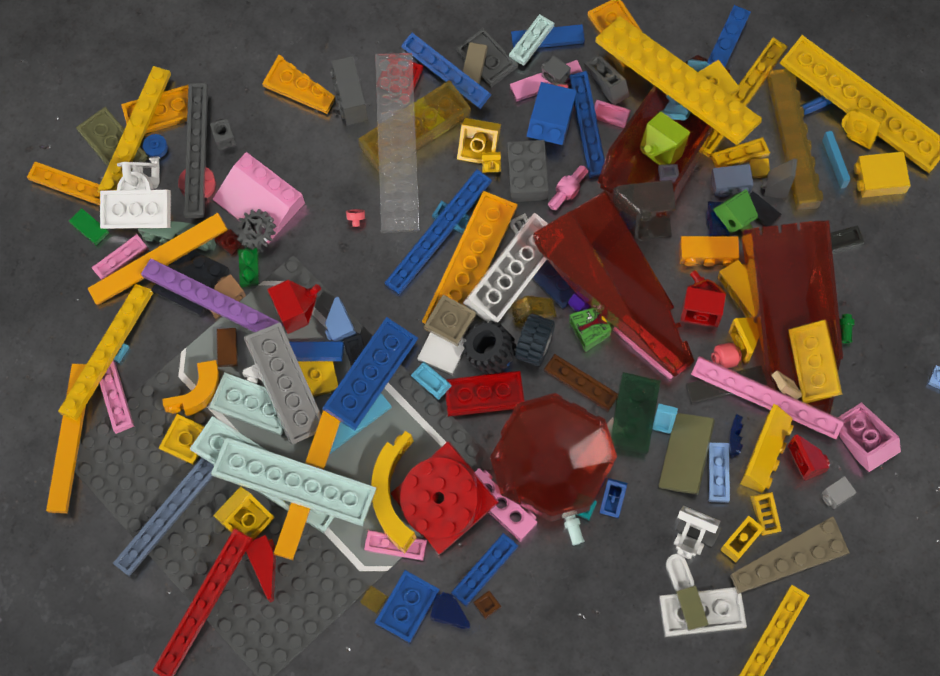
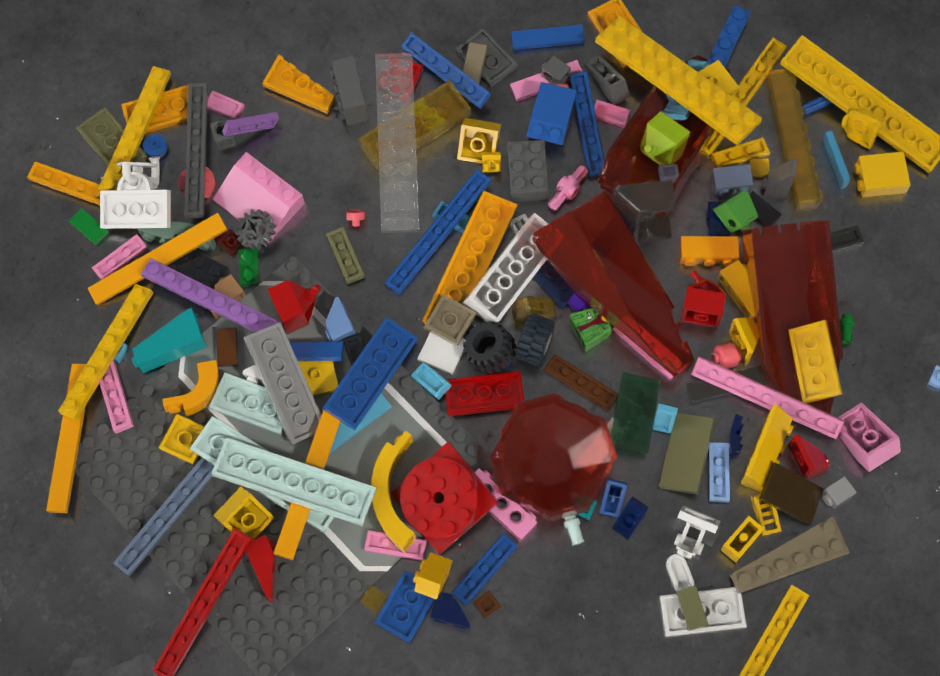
light aqua tile [509,14,554,66] -> none
tan plate [772,371,802,399] -> none
none -> teal slope [132,308,207,373]
none -> bright pink tile [207,90,245,120]
none -> medium lavender tile [222,112,279,136]
none -> olive plate [326,227,365,285]
none -> yellow brick [413,552,453,600]
none -> clear blue slope [612,496,649,539]
none -> dark brown tile [759,463,824,525]

